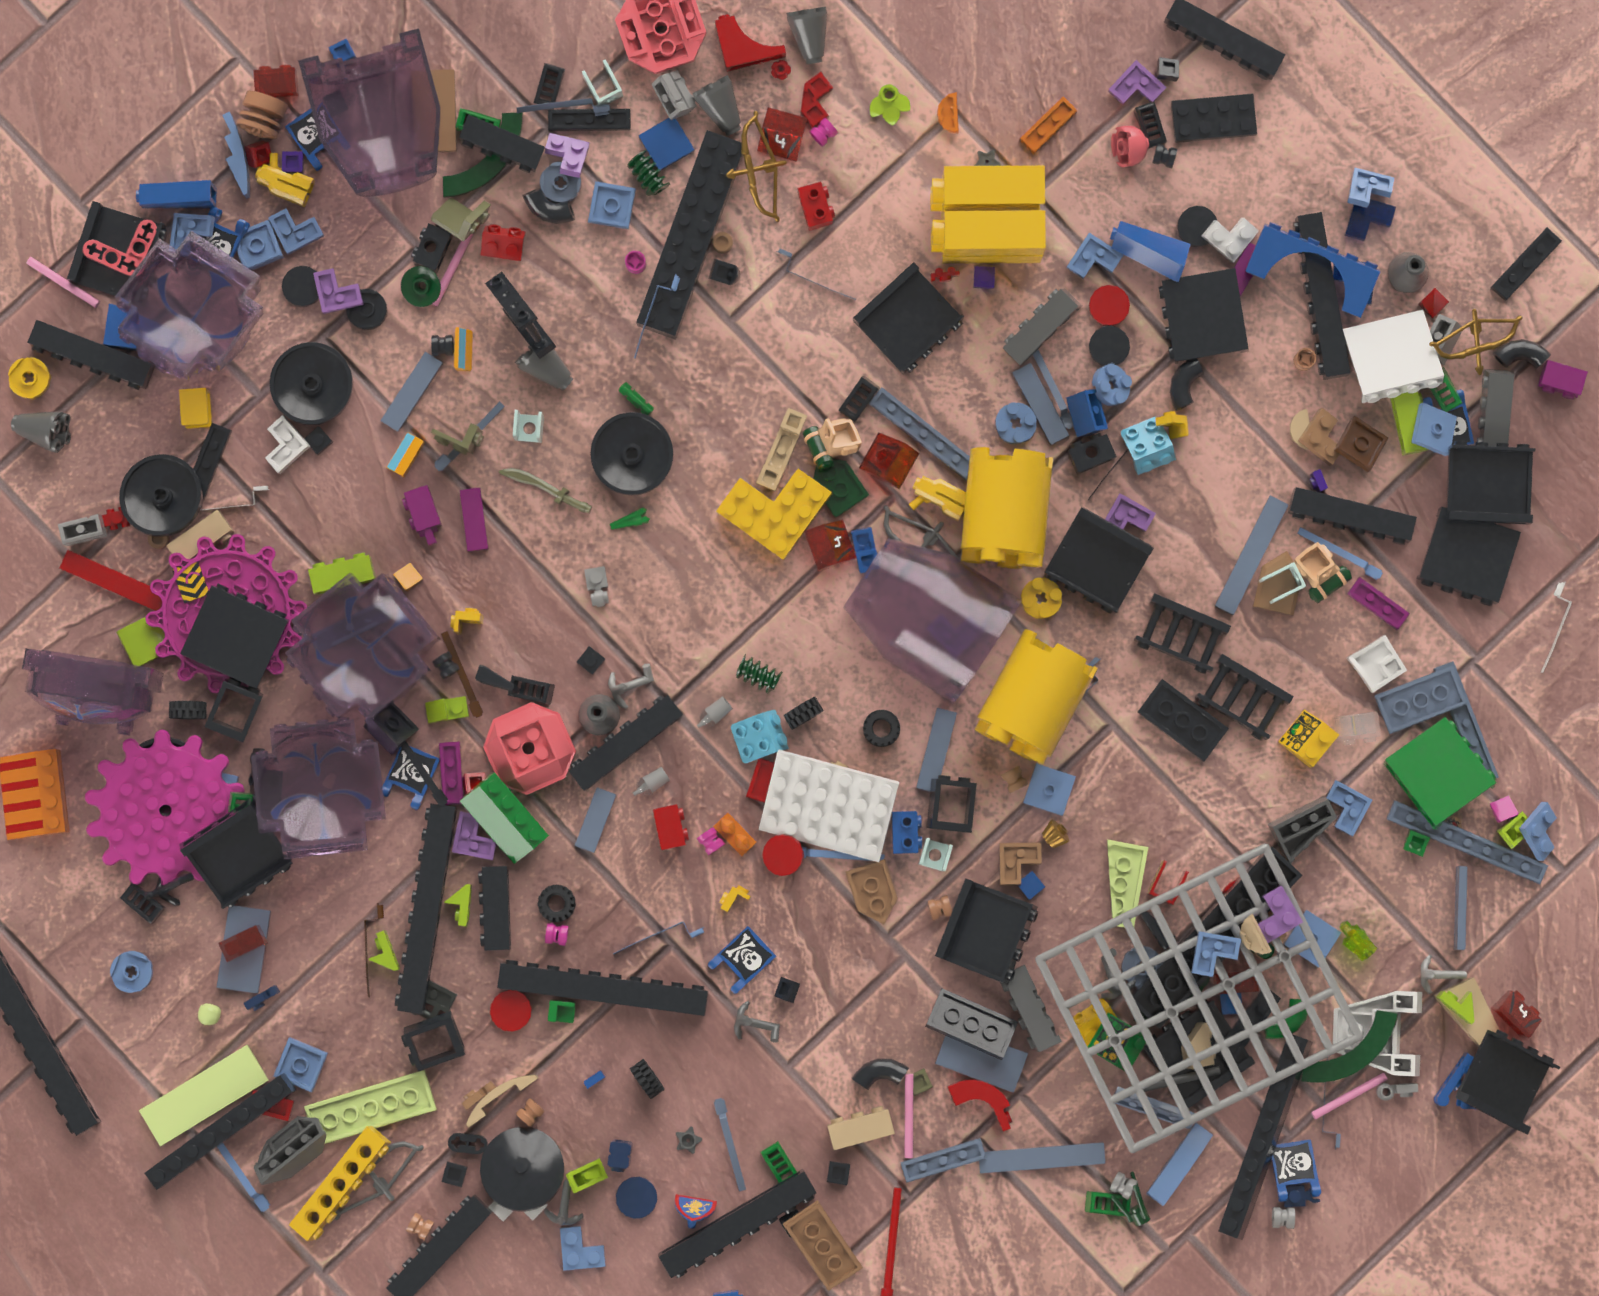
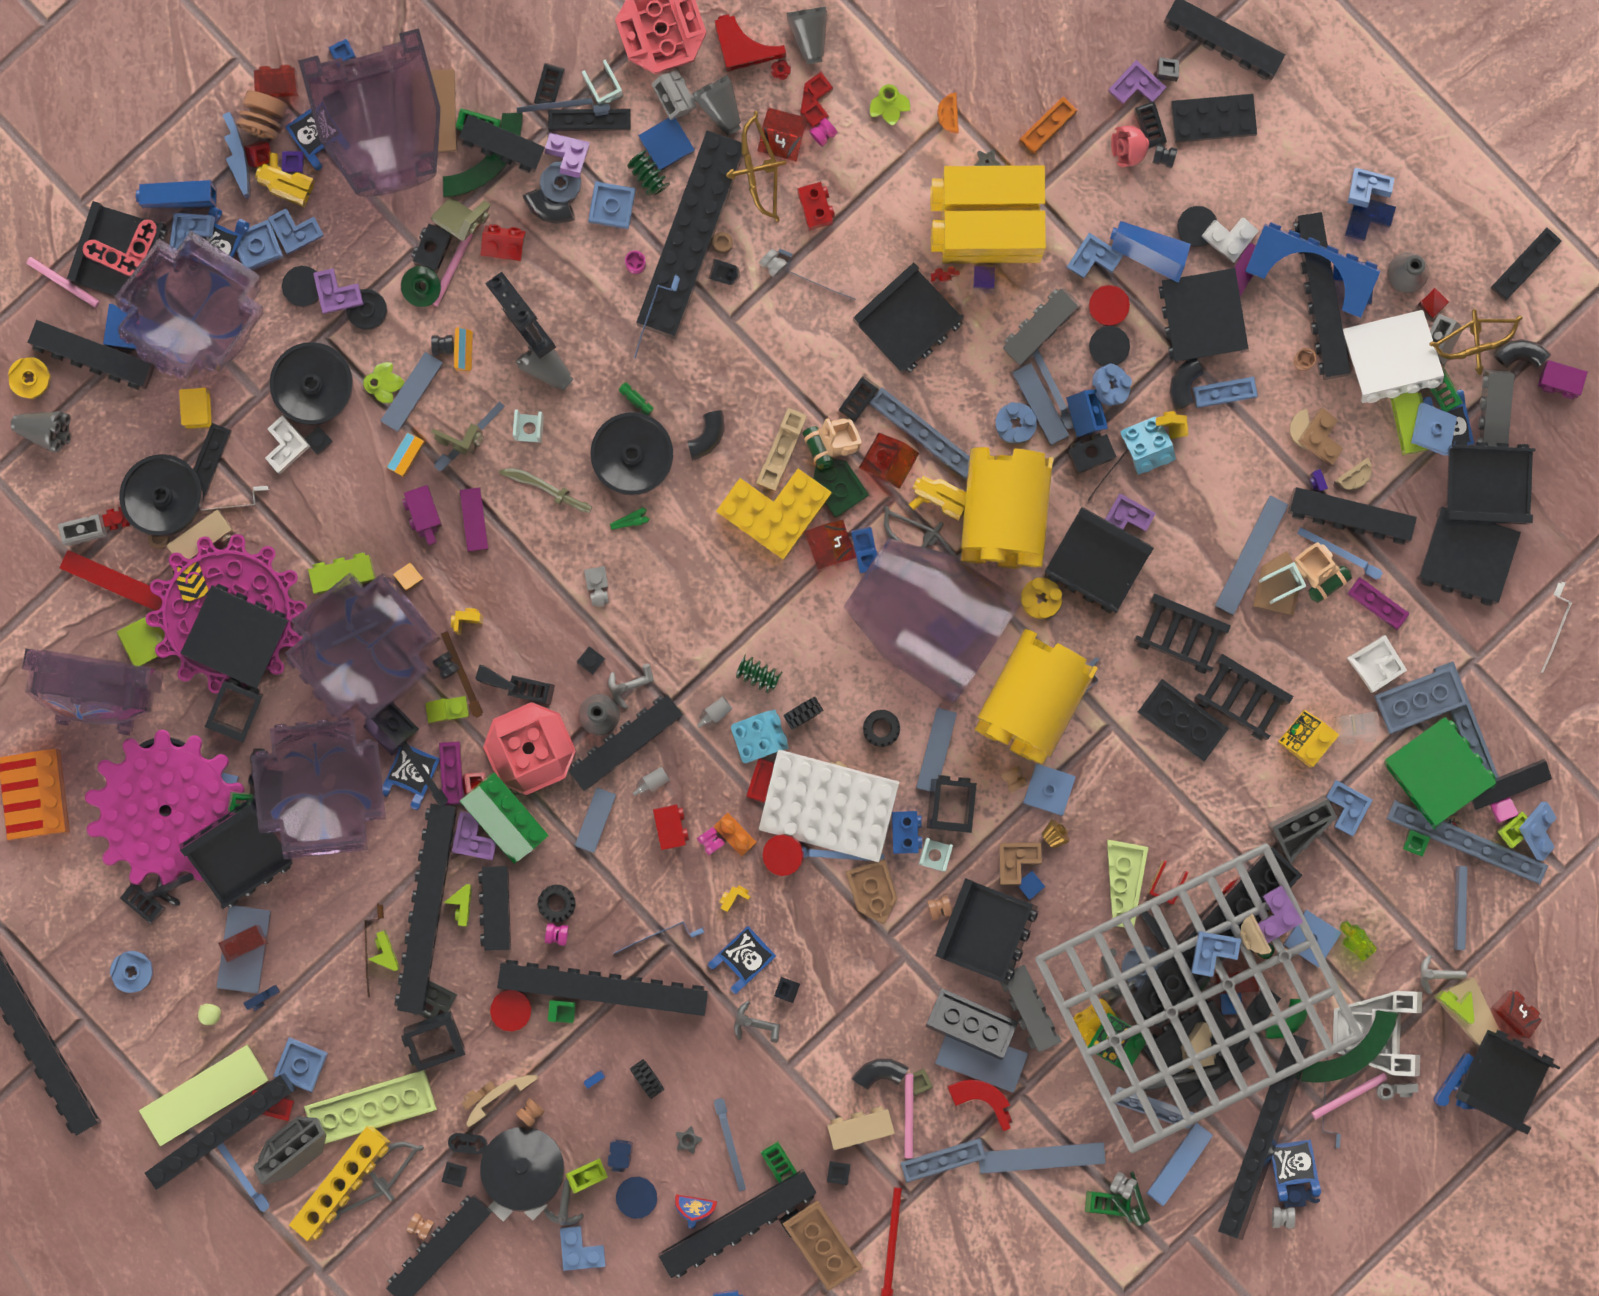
black tyre [169,701,207,720] -> none
reddish brown tile [1334,416,1388,472] -> none
none -> lime plate [363,362,405,403]
none -> black cylinder [687,410,725,461]
none -> light grey wheel [759,249,788,278]
none -> medium blue tile [1192,377,1258,408]
none -> tan tile [1334,458,1372,490]
none -> black tile [1471,759,1552,810]

